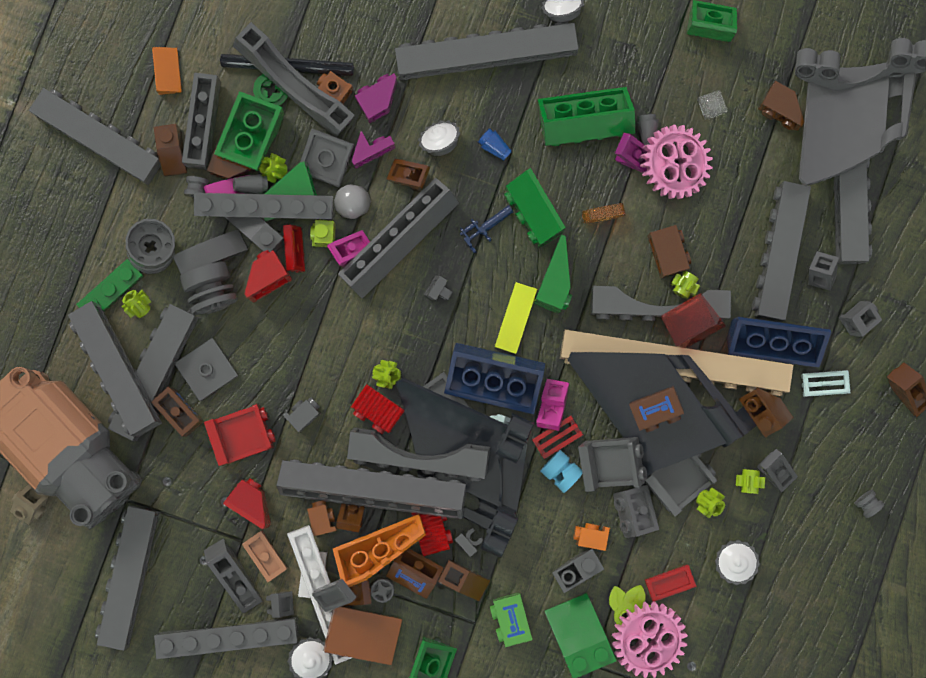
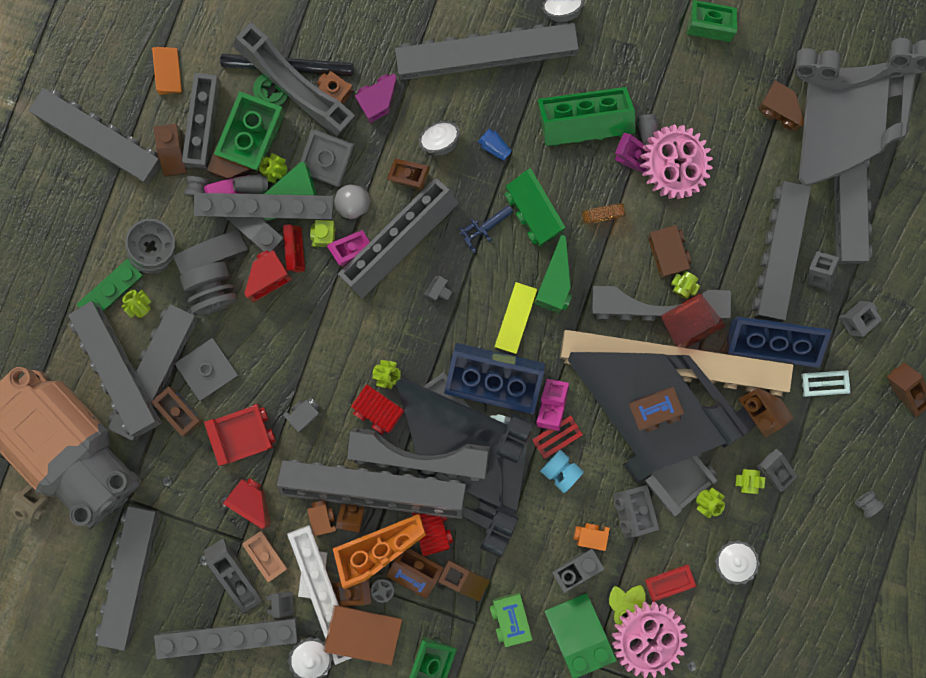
dark grey tile [312,579,356,612] -> none
magenta slope [352,131,395,169] -> none
dark grey tile [455,528,483,557] -> none
dark grey panel [578,437,647,492] -> none
clear plate [697,90,727,120] -> none

